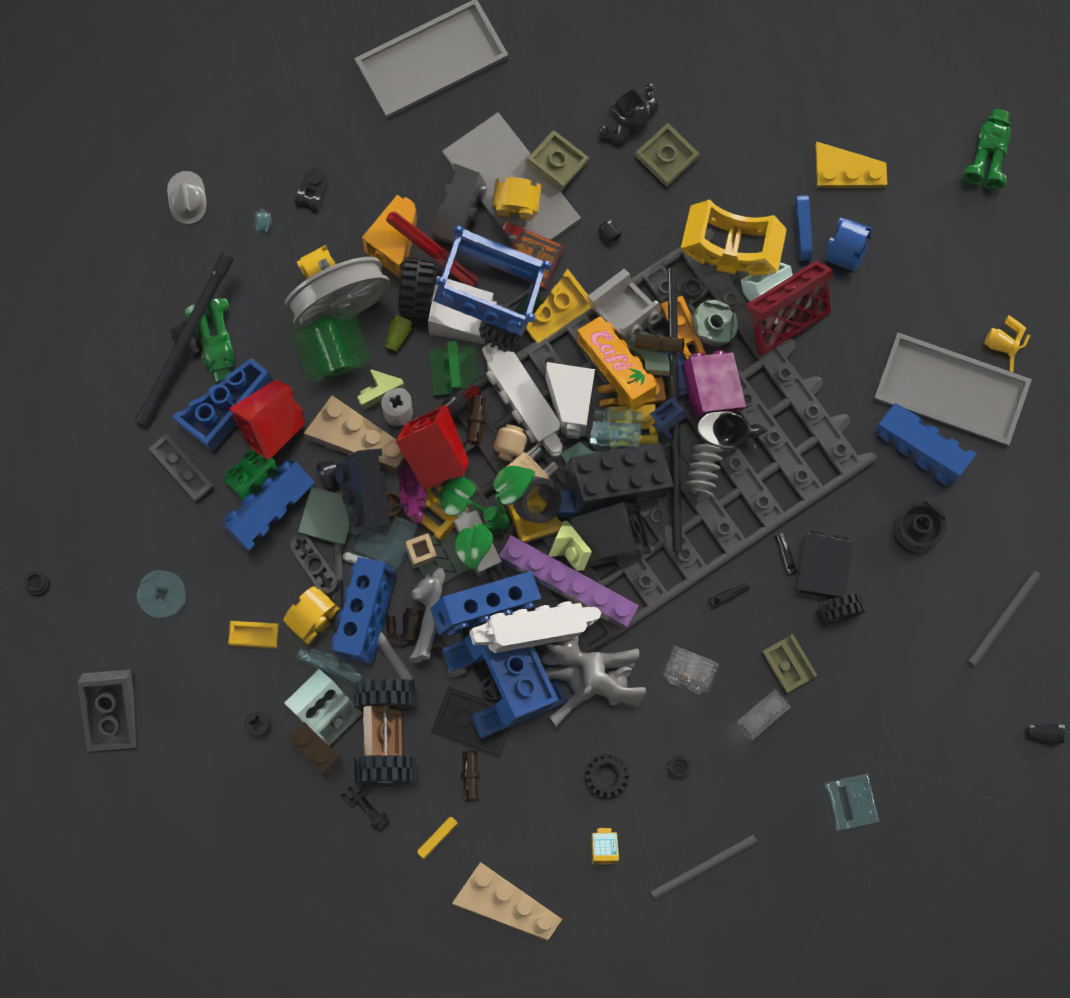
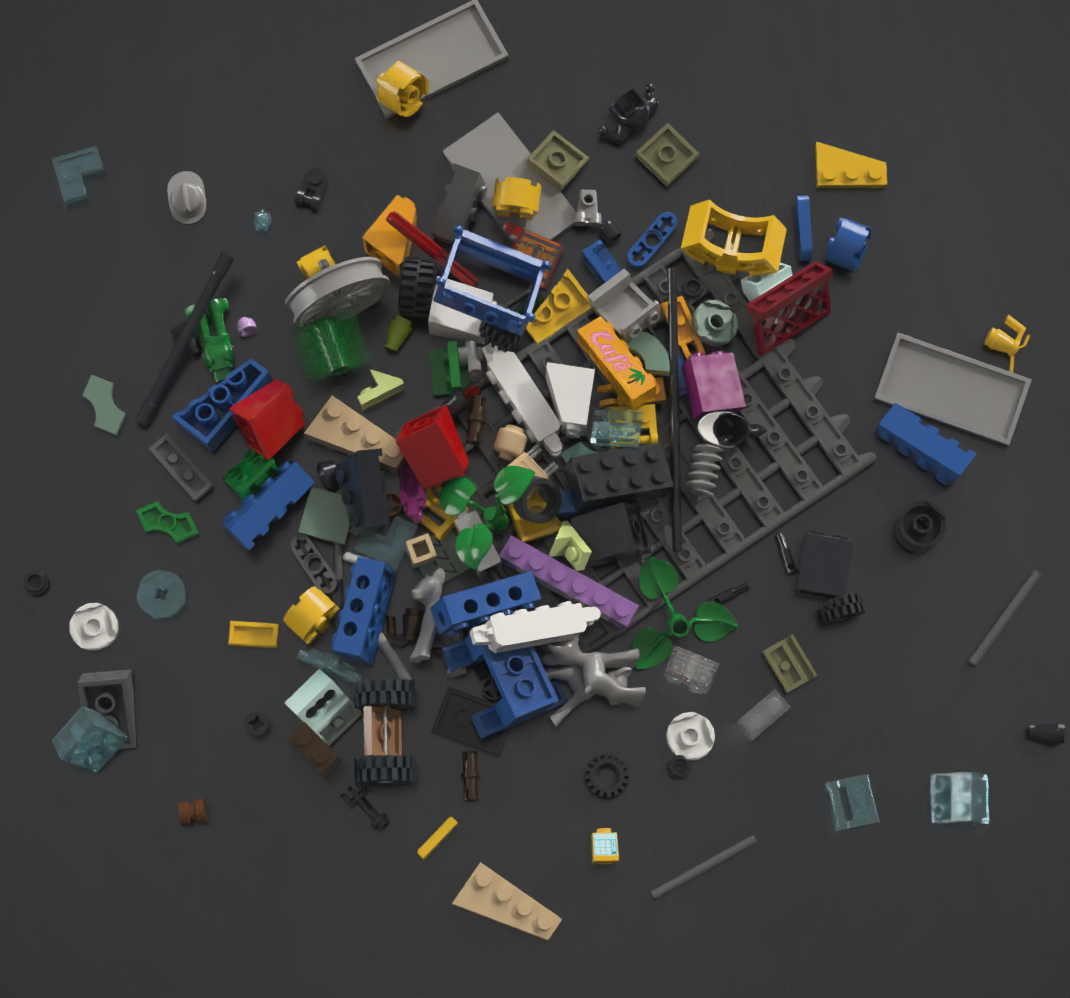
light grey piece [381,388,413,427] -> none
dark brown pin [635,333,685,353] -> none
dark blue bracket [650,397,687,440] -> none
green piece [963,109,1011,189] -> none
none -> clear light blue plate [52,146,104,204]
none -> clear light blue slope [52,706,128,773]
none -> white tile [69,603,118,651]
none -> sand green tile [82,375,126,436]
none -> green tile [136,501,199,545]
none -> reddish brown wheel [178,799,207,827]
none -> lavender hinge [237,317,257,337]
none -> yellow brick [376,61,429,117]
none -> light grey plate [457,340,483,382]
none -> light grey plate [573,189,601,227]
none -> blue hinge [581,240,622,285]
none -> blue beam [627,212,678,270]
none -> green plant [632,557,738,669]
none -> white tile [666,712,715,761]
none -> clear light blue slope [930,772,989,825]

